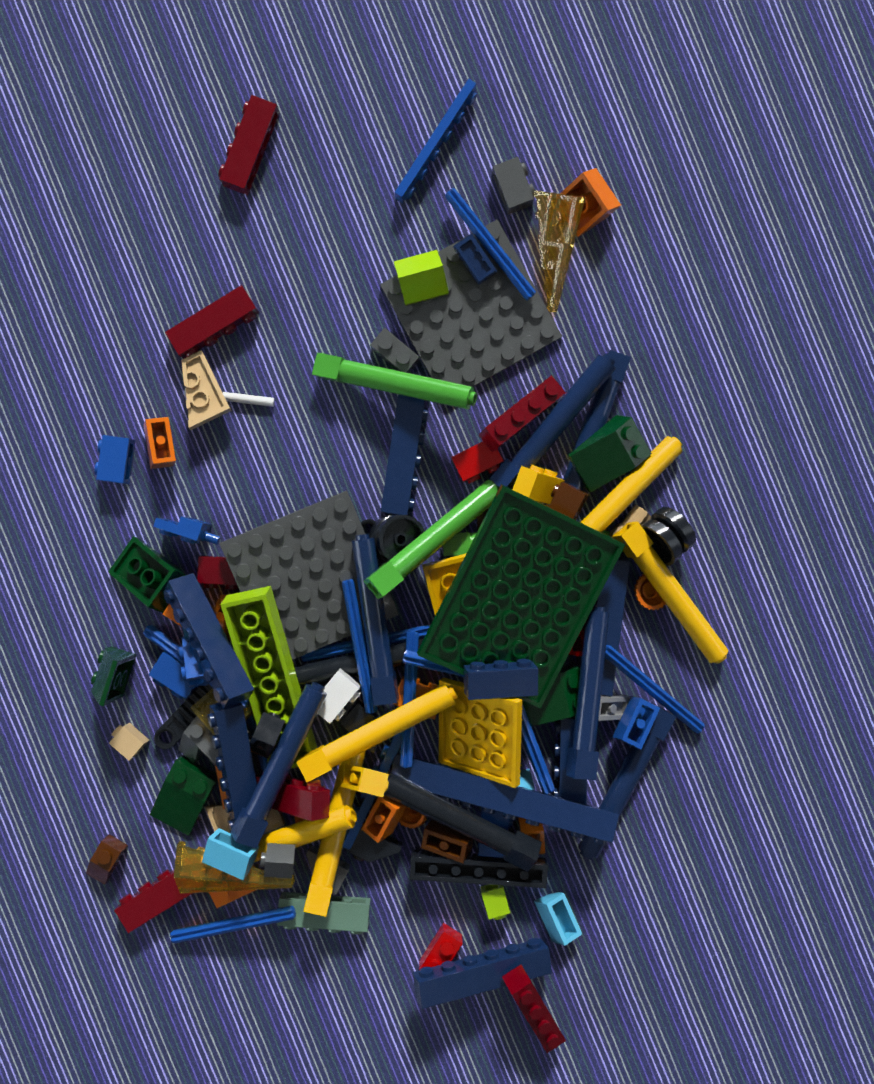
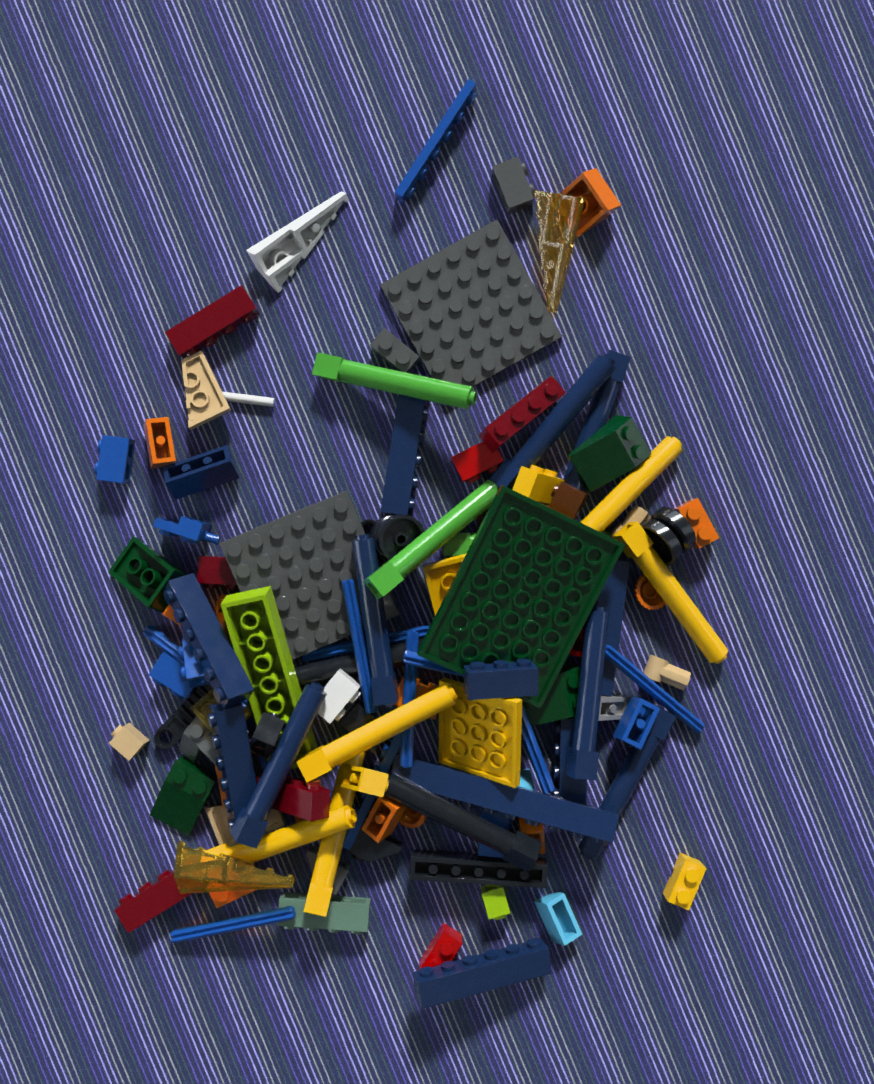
reddish brown slope [86,834,128,885] -> none
dark green slope [91,646,137,706] -> none
medium azure brick [202,828,259,880] -> none
dark red brick [218,95,280,195] -> none
dark grey brick [260,843,295,879] -> none
lime slope [394,250,449,306] -> none
reddish brown brick [421,819,474,863] -> none
blue axle [445,188,536,300] -> none
dark blue plate [453,234,497,285] -> none
dark red brick [502,965,566,1053] -> none
none -> dark blue brick [163,445,239,500]
none -> white wedge [246,191,349,293]
none -> tan piece [643,654,691,690]
none -> yellow brick [663,853,706,910]
none -> orange brick [673,498,719,549]

